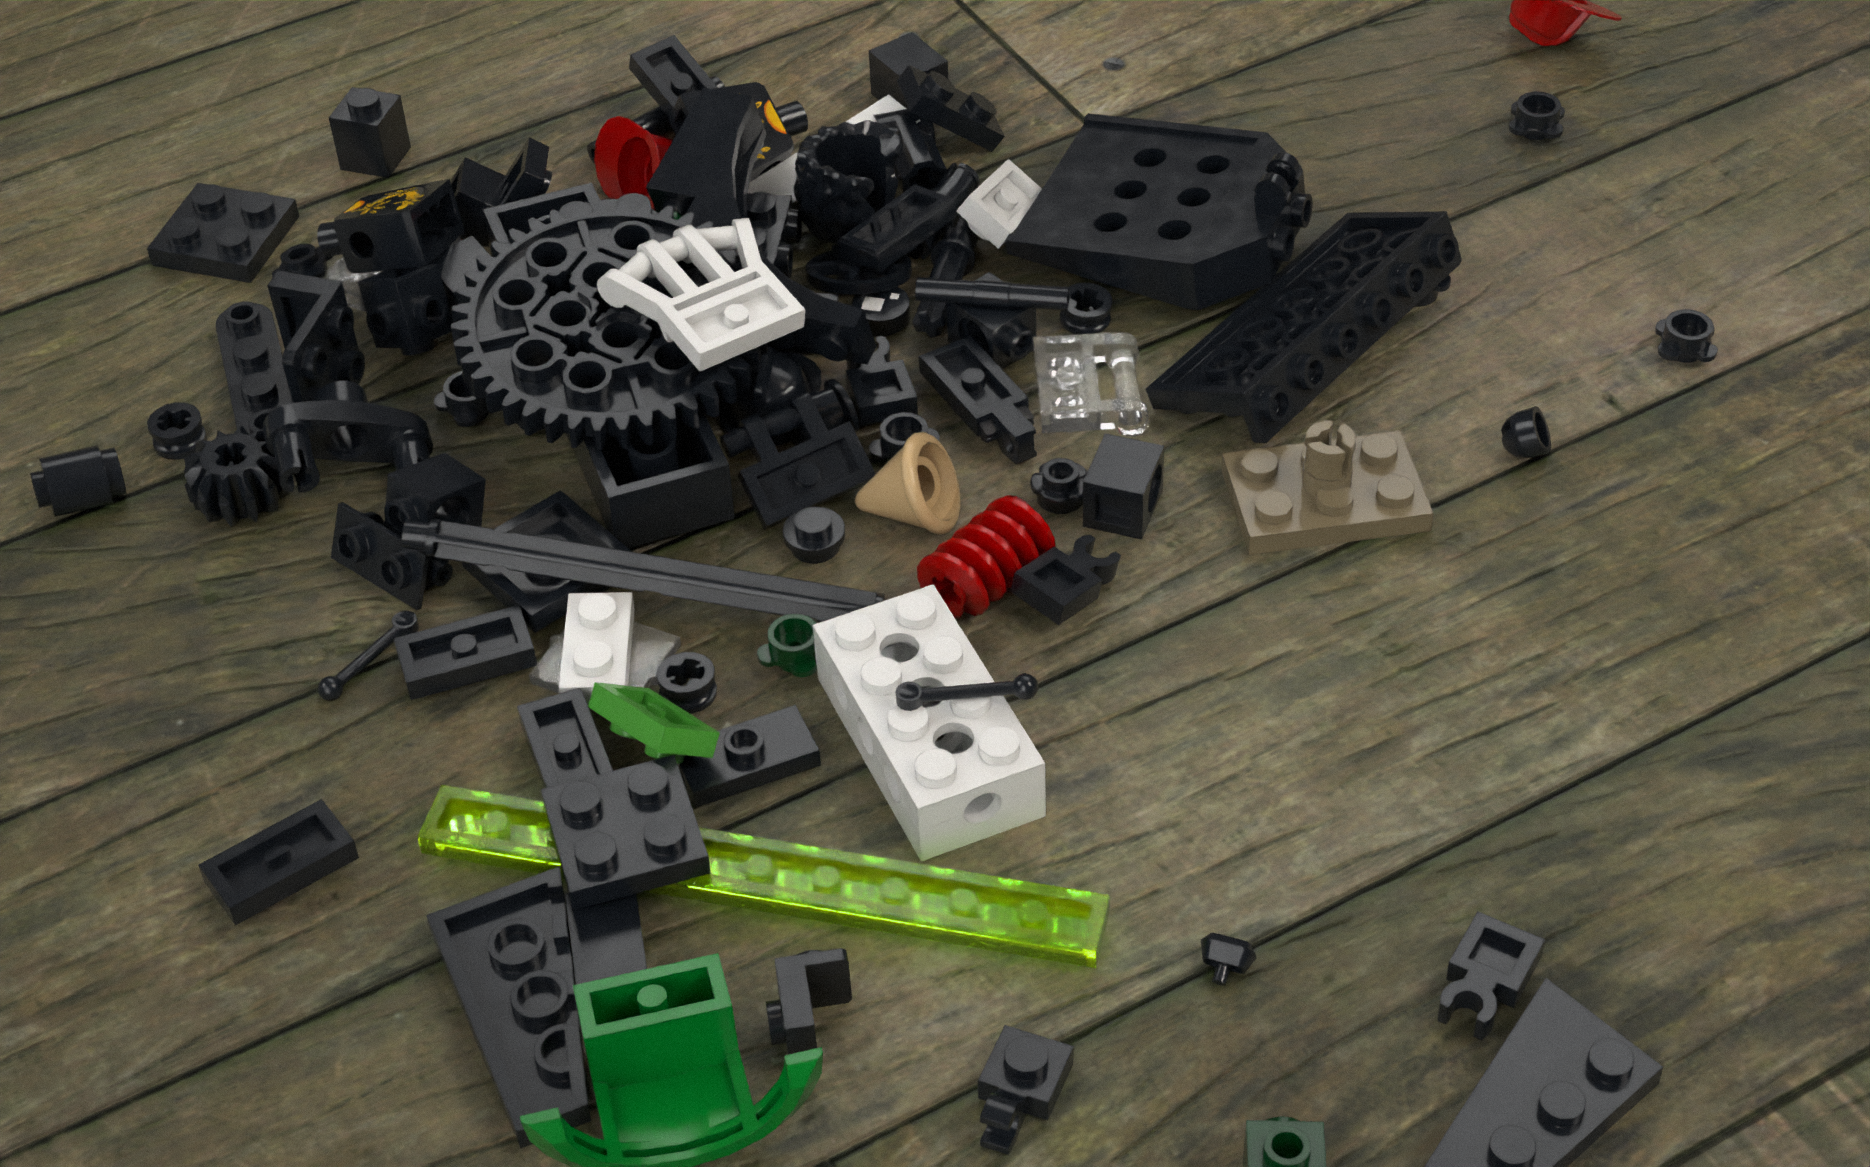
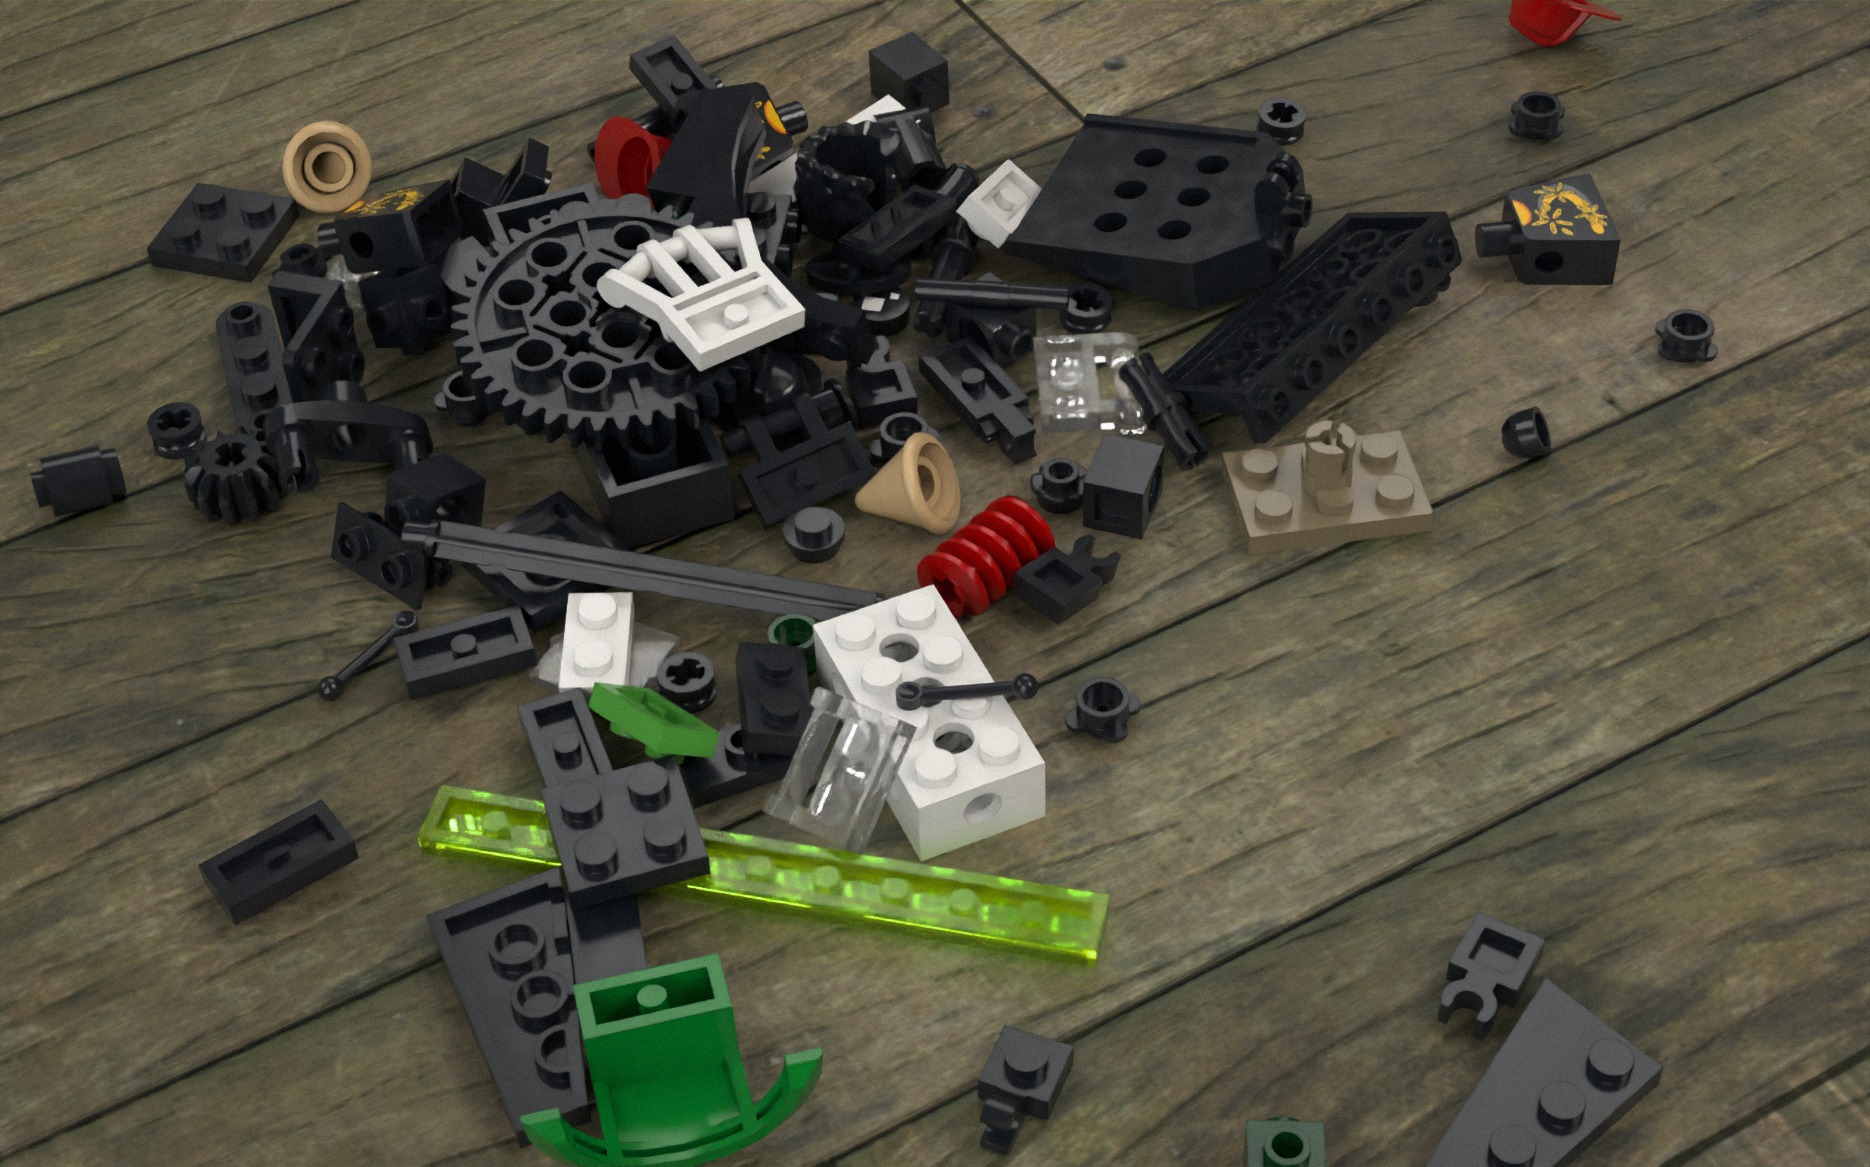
black brick [329,87,411,178] -> none
black bracket [766,948,852,1054] -> none
black plate [897,65,1005,152] -> none
black rock [1201,933,1257,986] -> none
none -> tan hat [282,120,372,214]
none -> black plate [735,642,815,757]
none -> clear plate [763,686,917,855]
none -> black plate [1065,677,1140,743]
none -> black pin [1118,353,1214,471]
none -> black bush [1256,97,1307,146]
none -> black torso [1475,174,1621,285]

